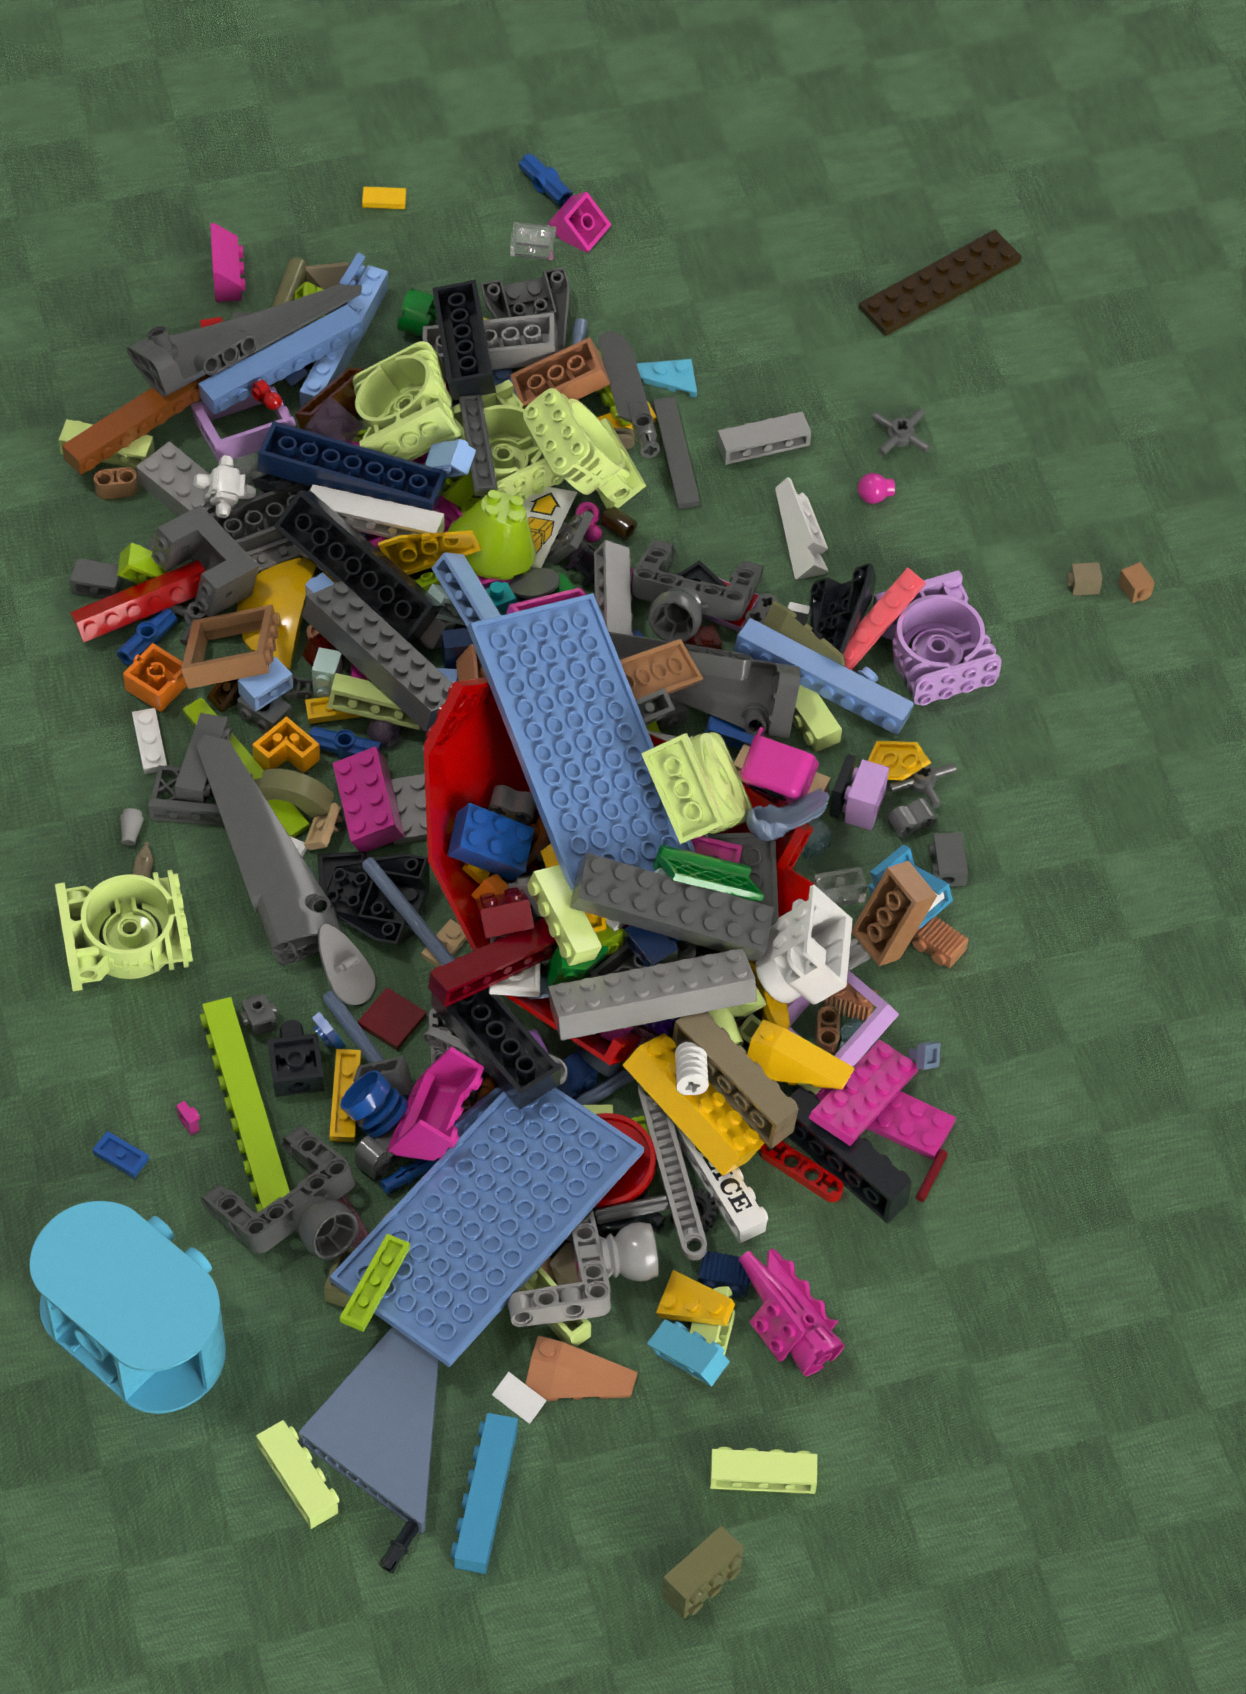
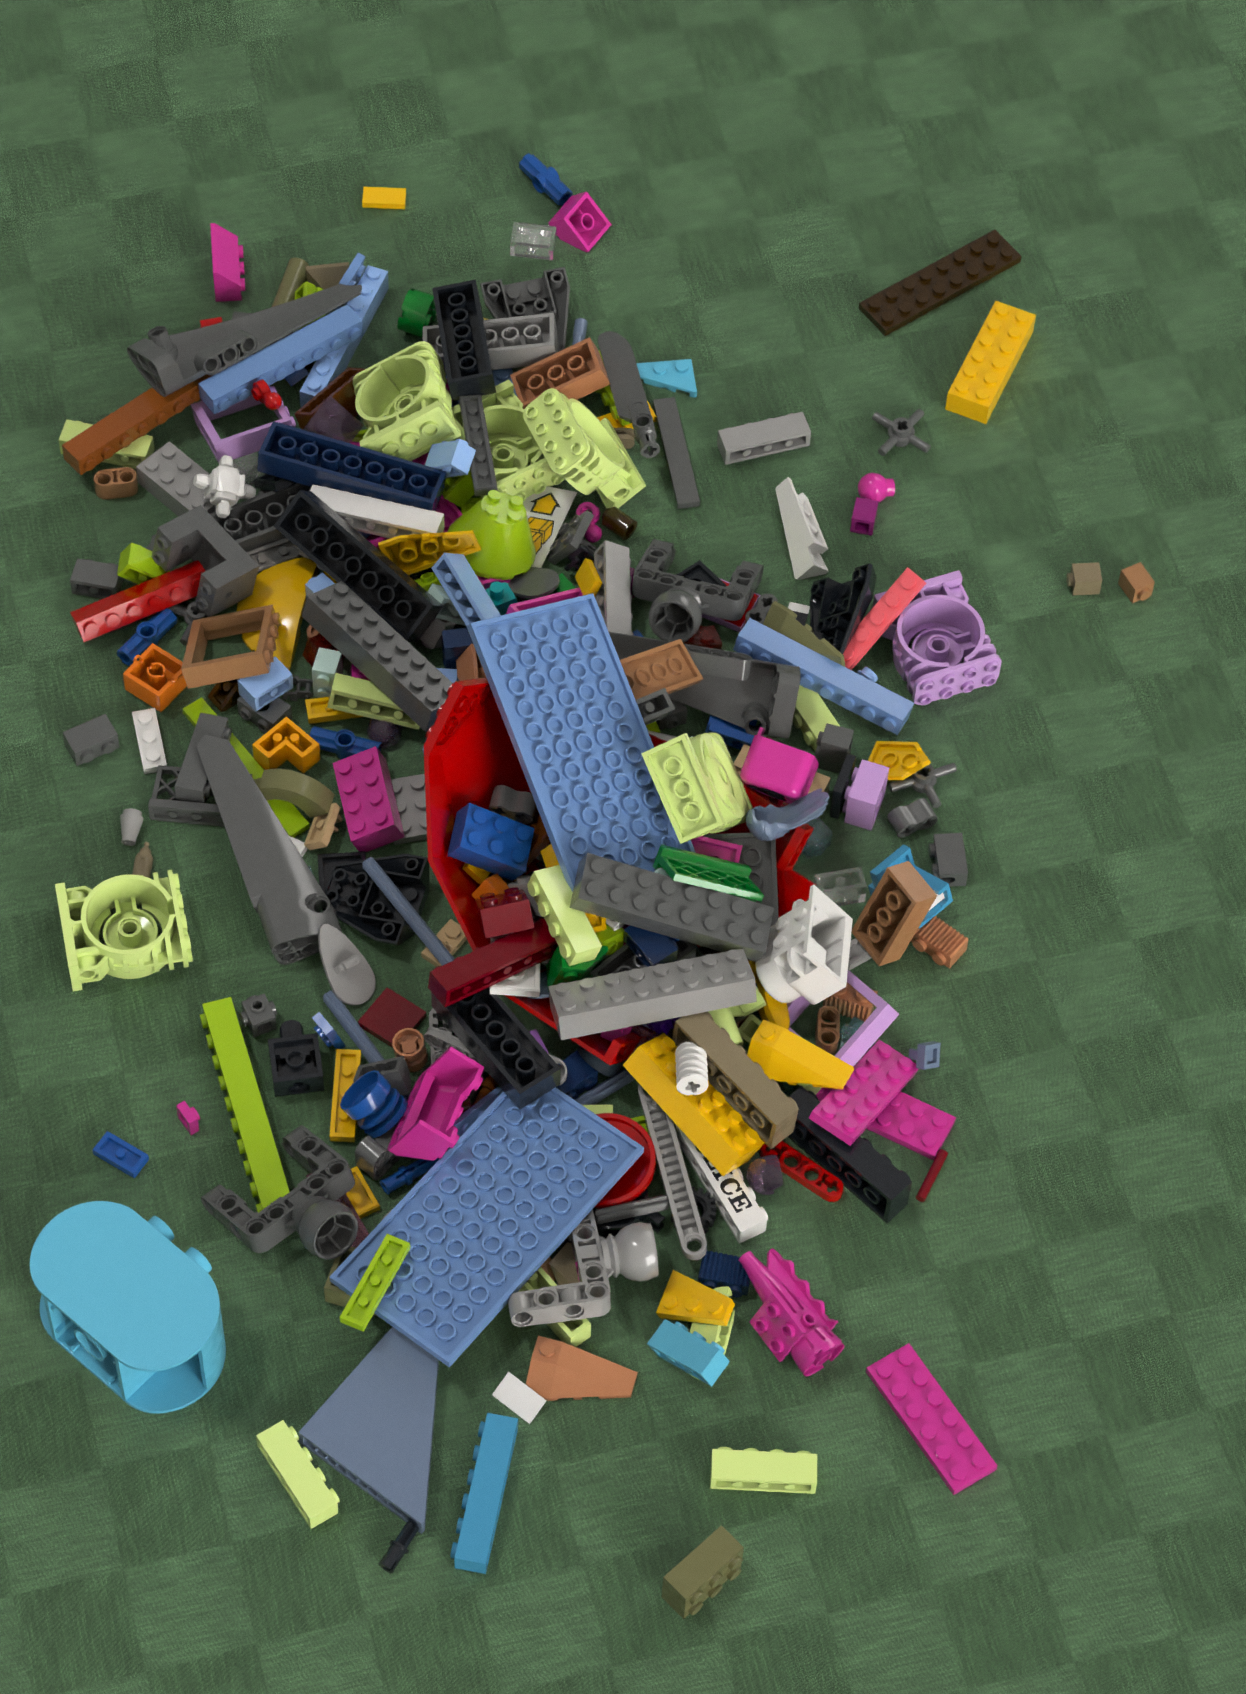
none -> dark grey brick [63,714,120,766]
none -> yellow tile [343,1166,380,1220]
none -> nougat wheel [392,1028,428,1072]
none -> yellow tile [575,558,603,597]
none -> hair [746,1155,783,1195]
none -> dark grey brick [815,723,854,773]
none -> magenta brick [850,497,879,536]
none -> dark pink plate [866,1343,998,1495]
none -> yellow brick [945,301,1036,424]

